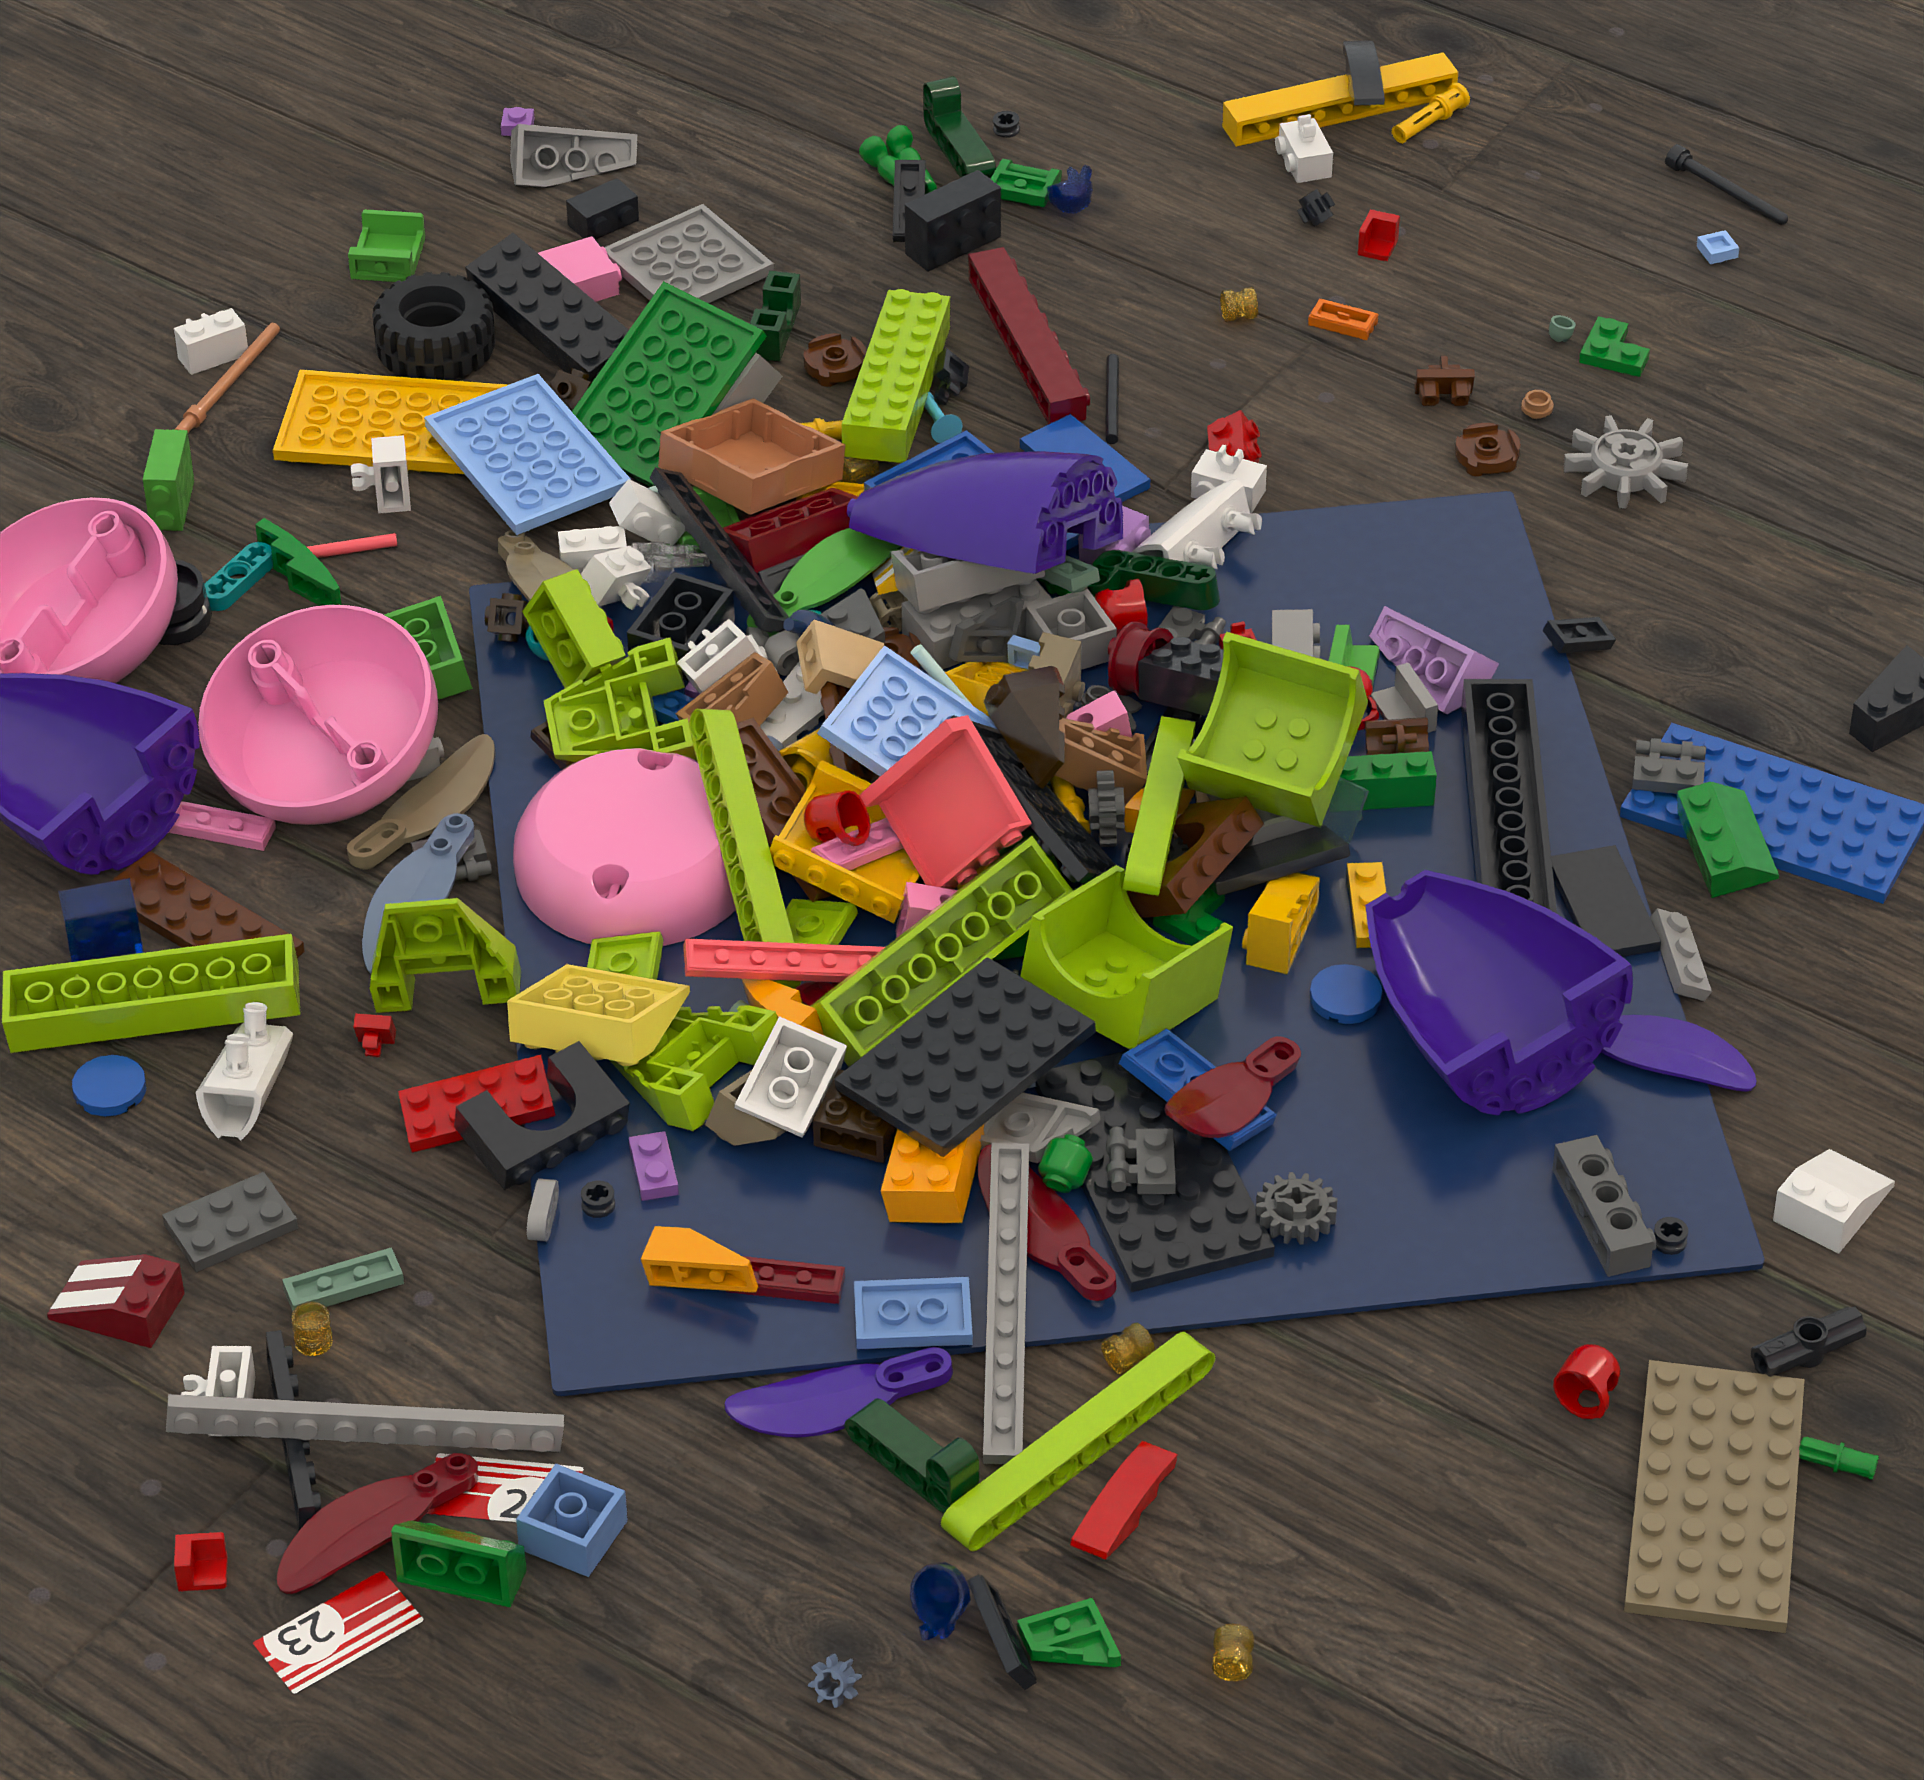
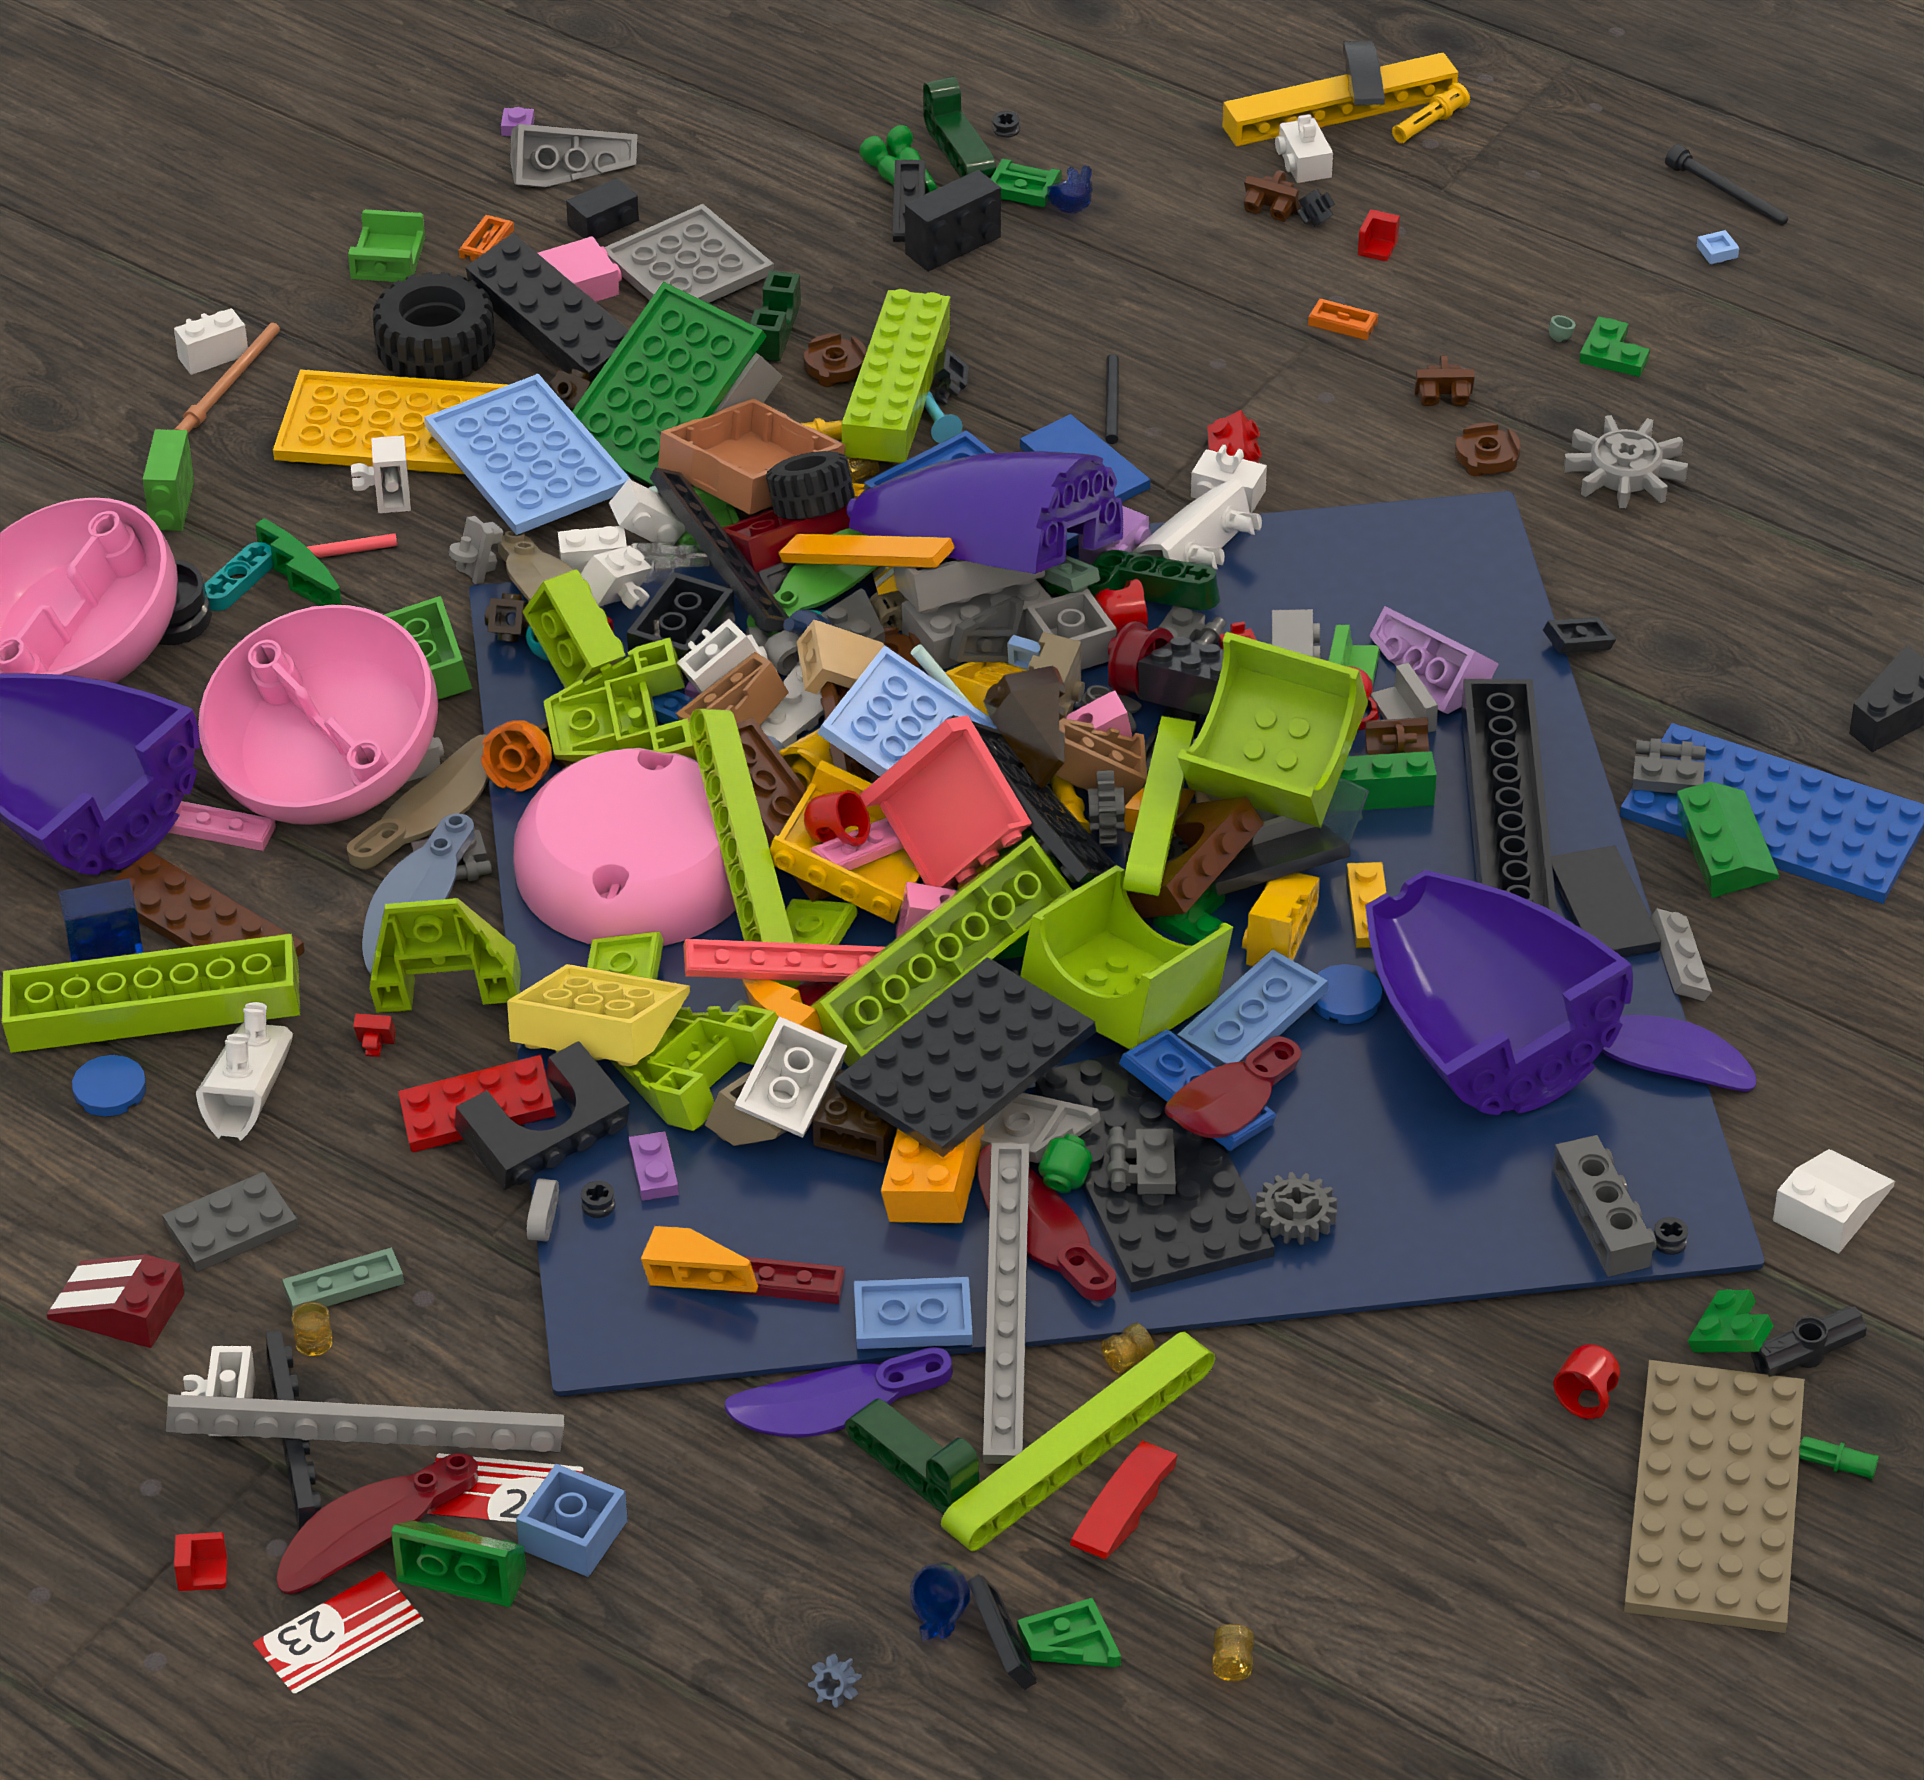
dark red brick [968,247,1090,425] -> none
clear yellow wheel [1220,287,1258,322] -> none
medium nougat plate [1521,390,1554,419] -> none
none -> light grey hips [449,516,503,585]
none -> orange tile [459,215,514,261]
none -> orange cylinder [481,720,552,791]
none -> black tyre [766,451,855,519]
none -> light orange tile [779,534,955,568]
none -> medium blue plate [1177,949,1329,1067]
none -> reddish brown hips [1244,170,1301,222]
none -> green plate [1688,1289,1774,1352]

